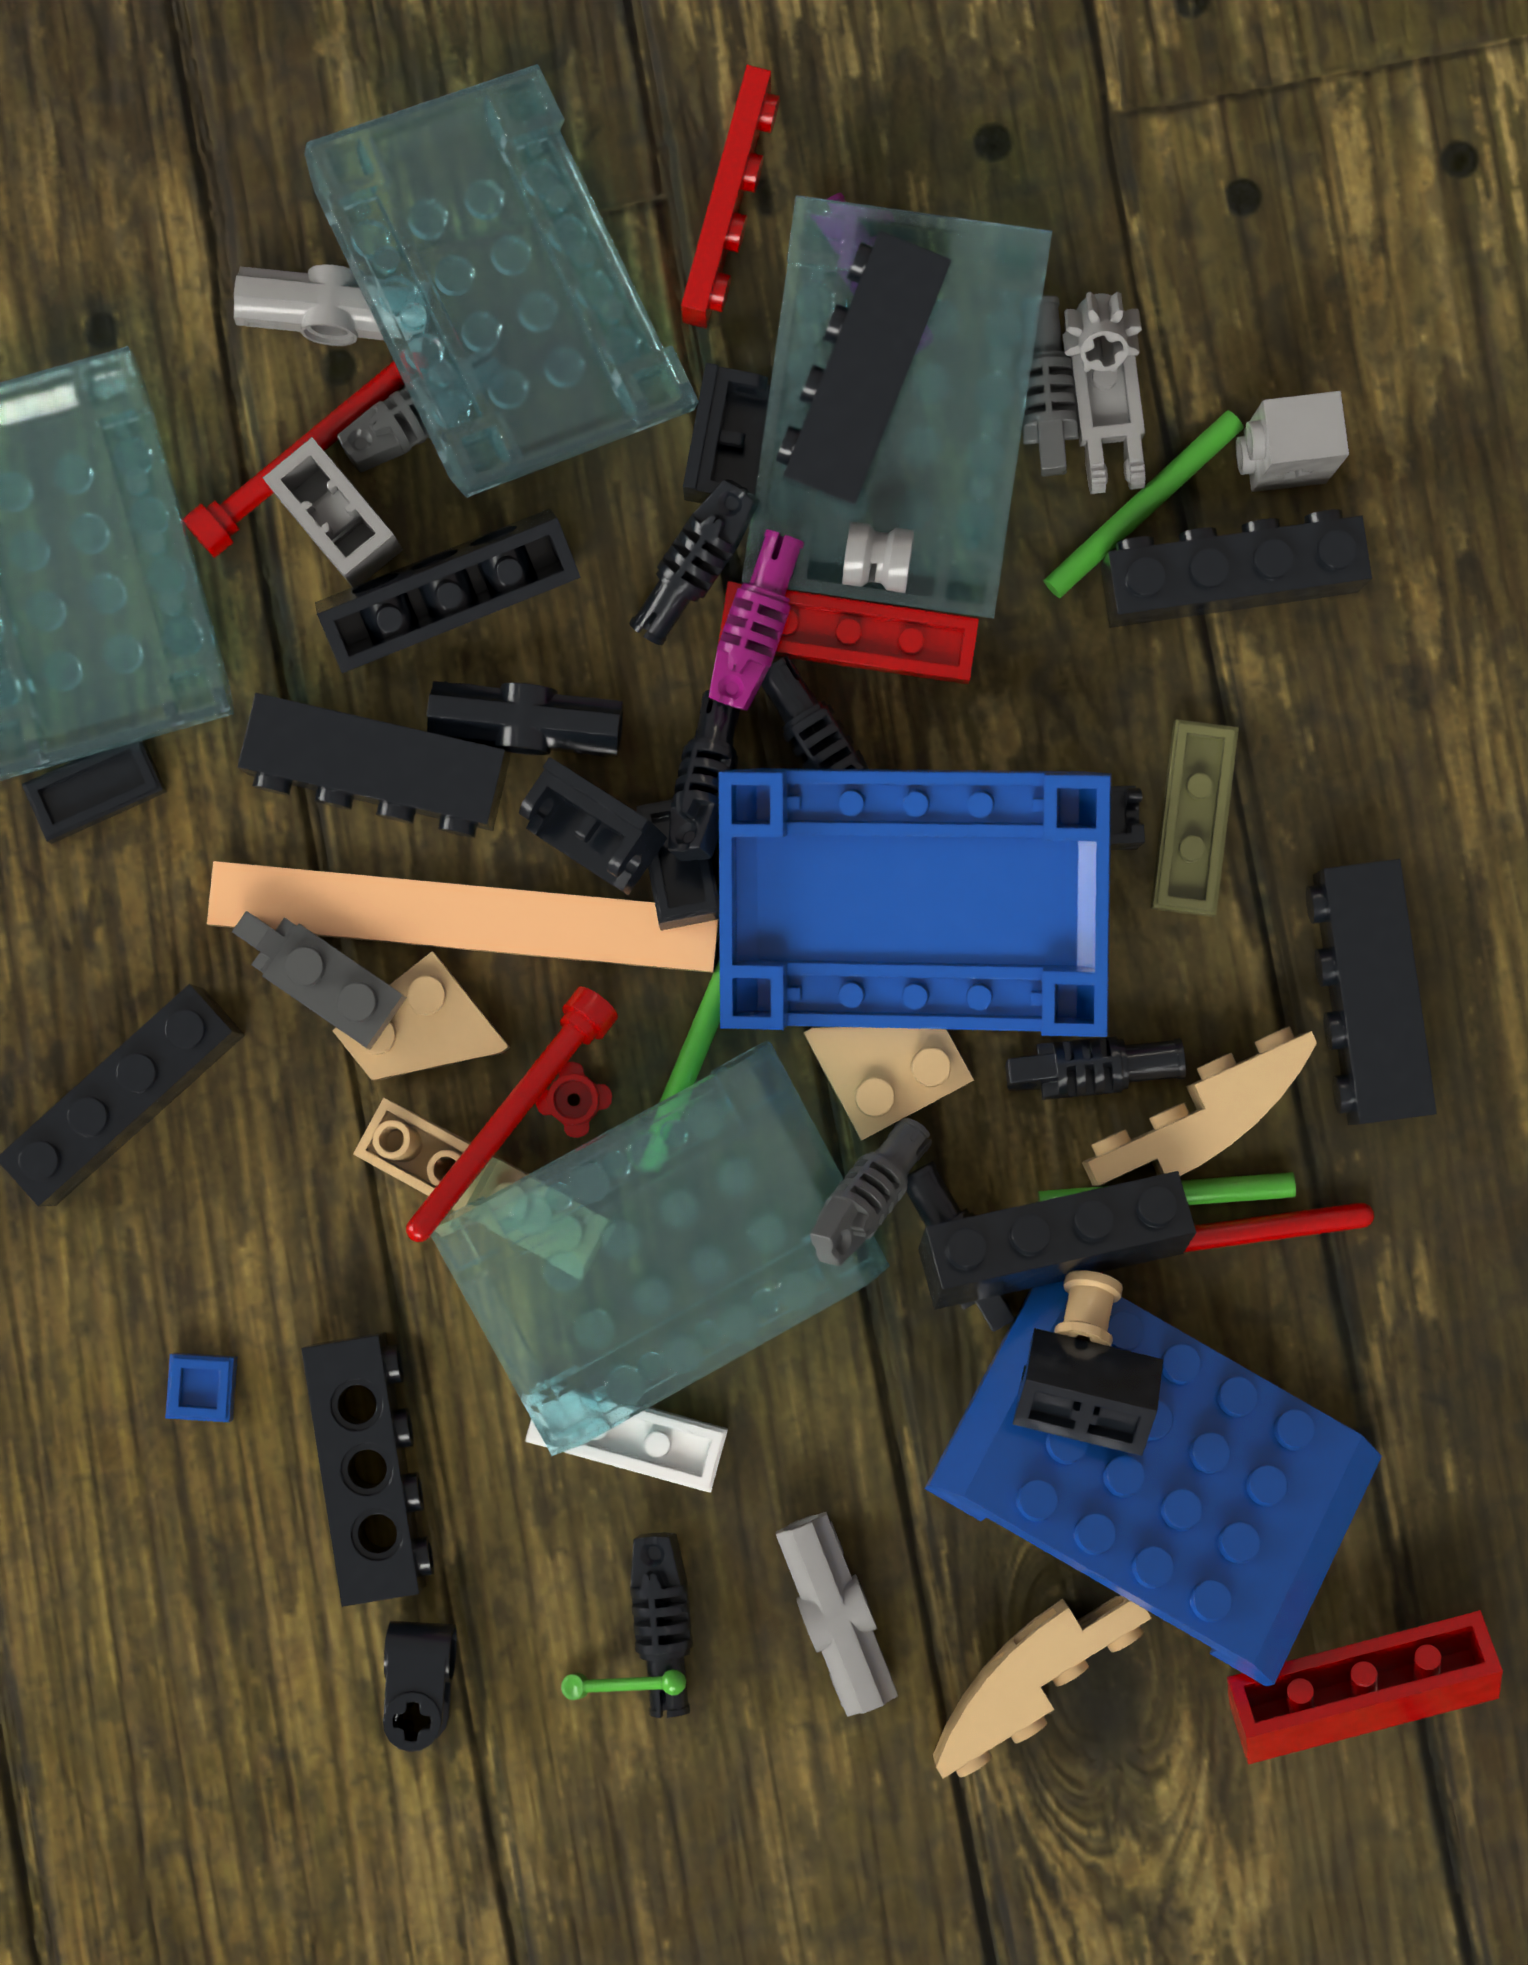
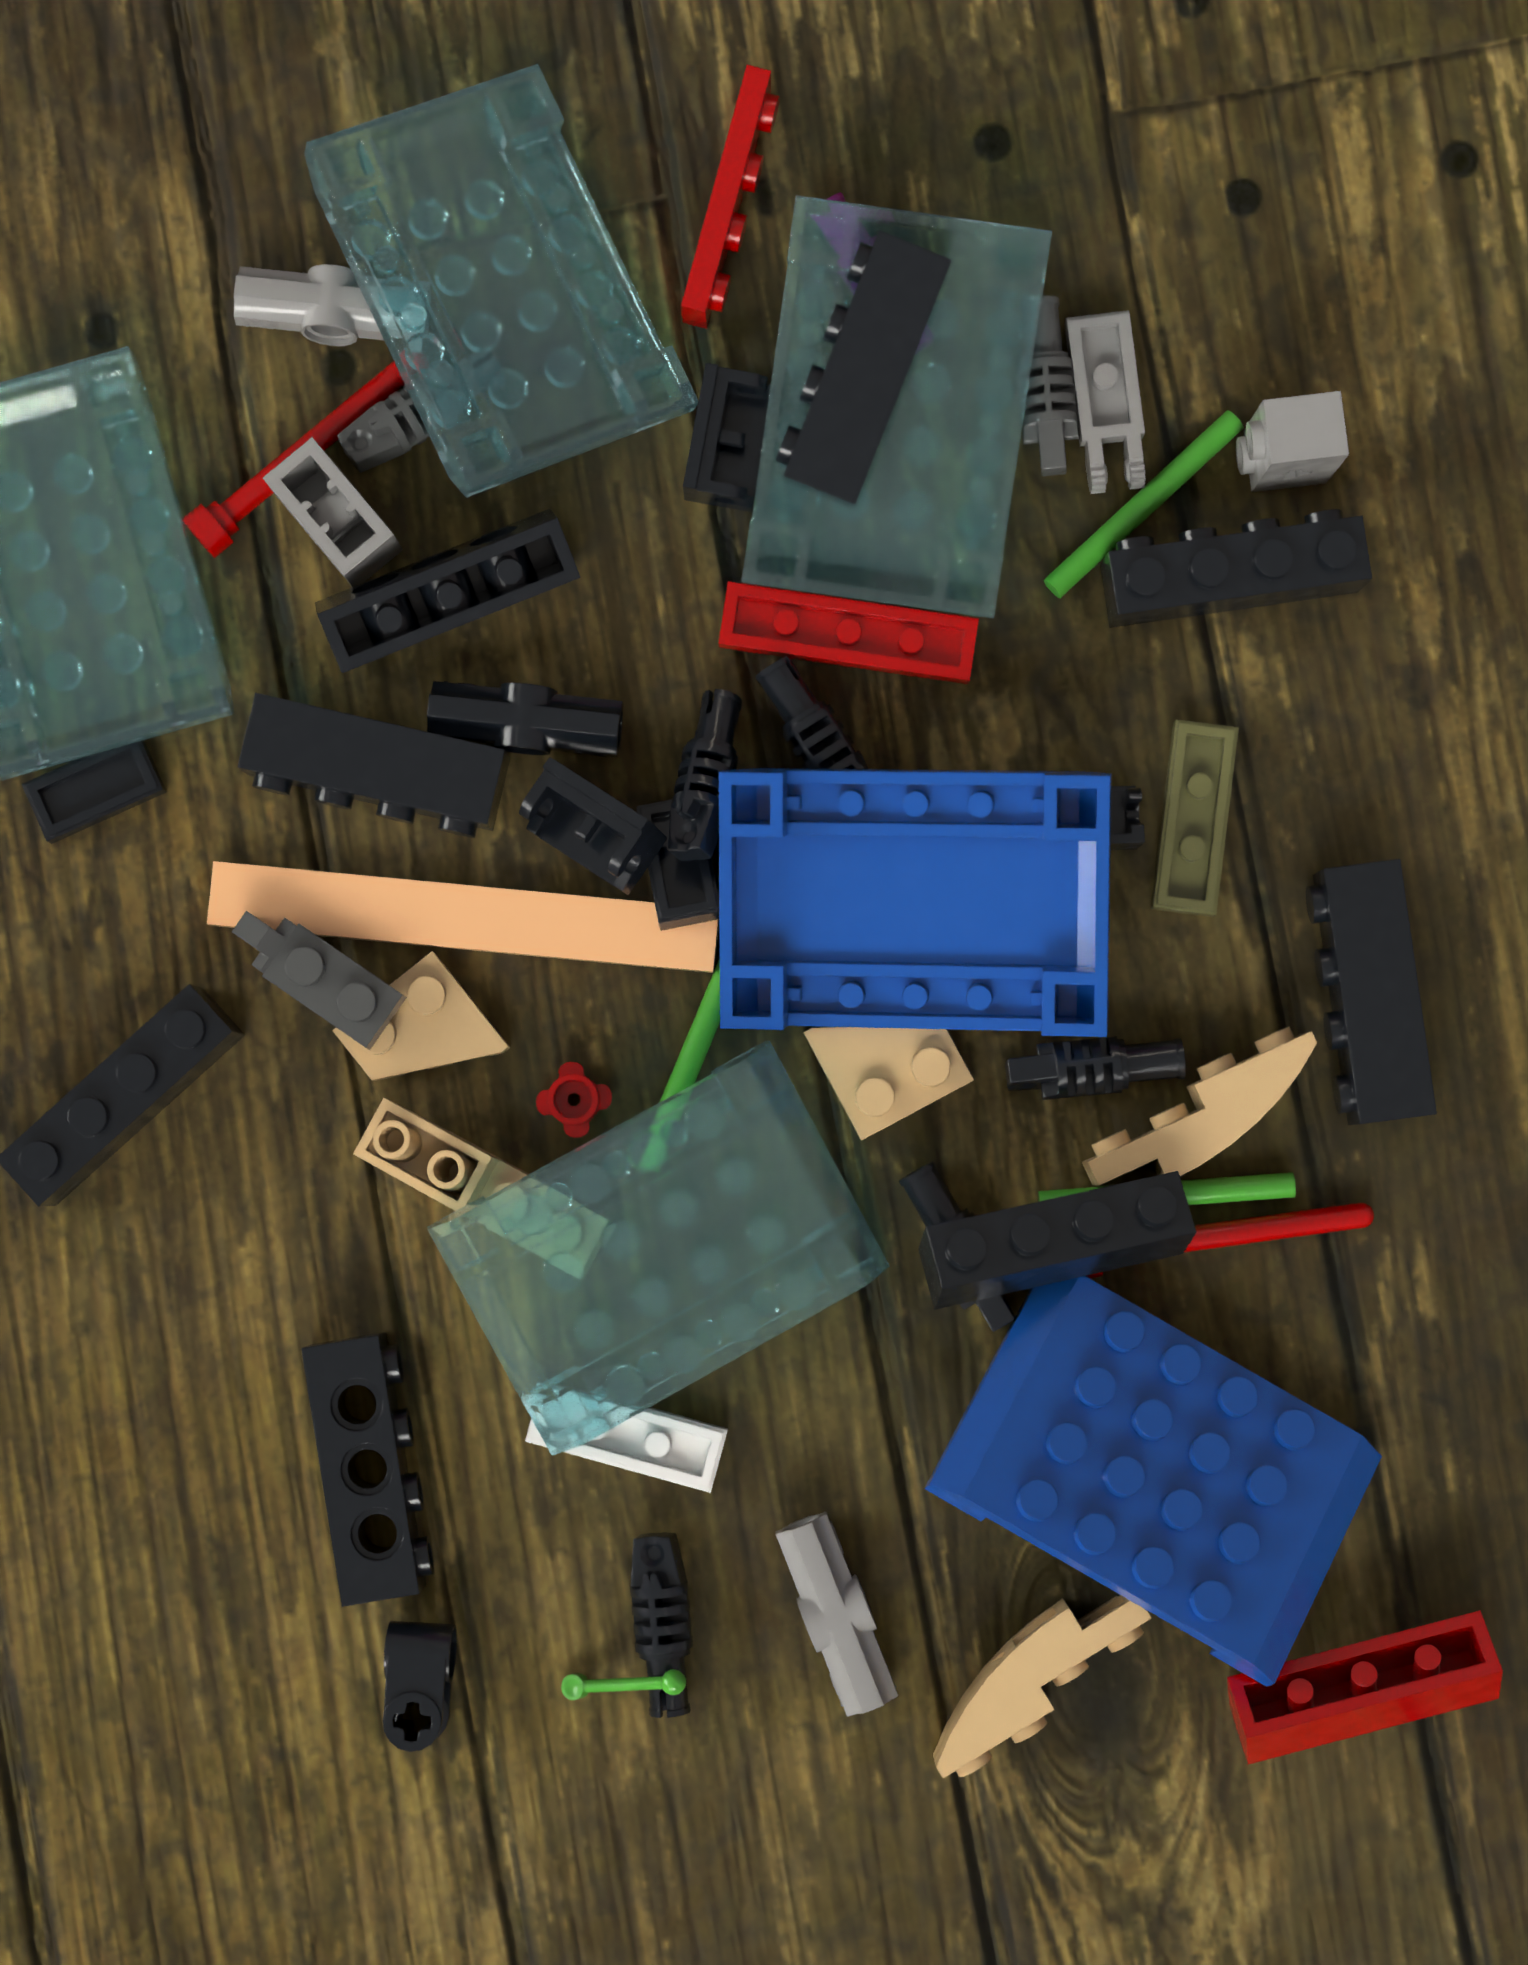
blue tile [165,1353,238,1422] -> none
red piece [406,986,618,1242] -> none
black hinge [629,479,760,645] -> none
magenta hinge [709,529,804,711] -> none
dark grey hinge [810,1118,932,1266] -> none
light grey wheel [842,521,915,593] -> none
black hinge [1013,1328,1164,1456] -> none
tan bush [1054,1270,1123,1347] -> none
light grey gear [1063,292,1142,372] -> none

